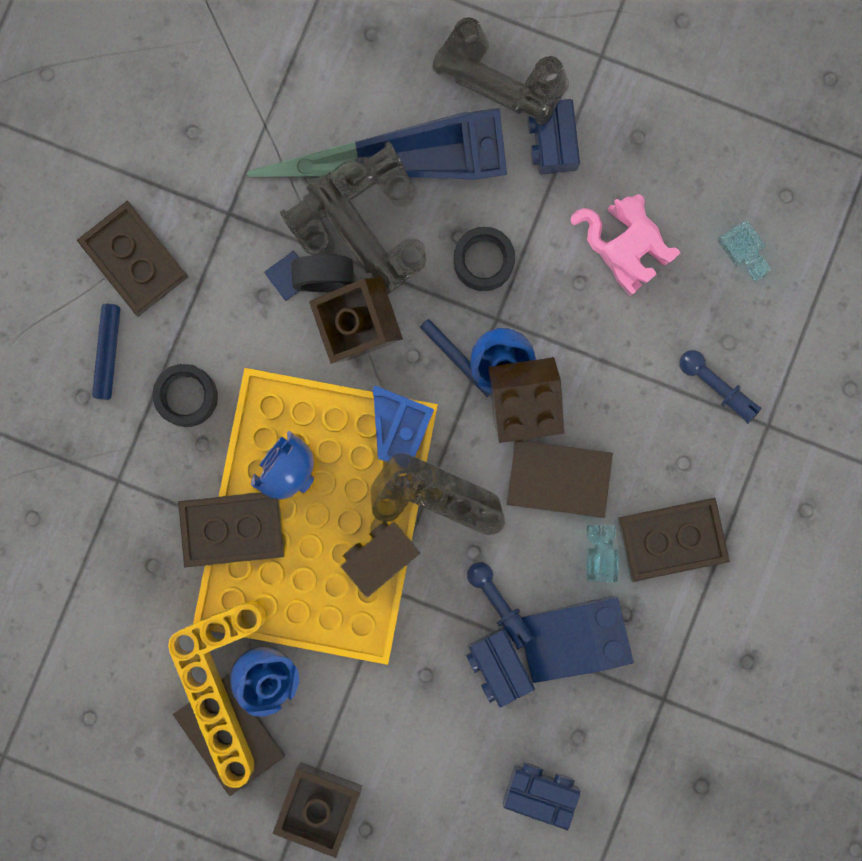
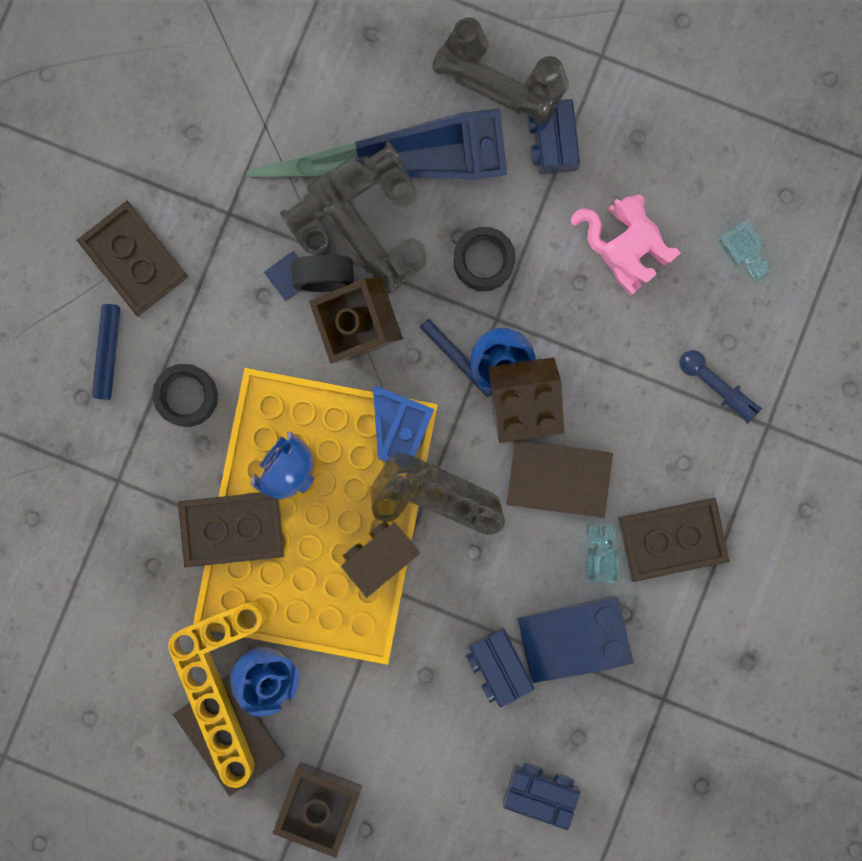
dark blue pin [467,562,535,650] -> none

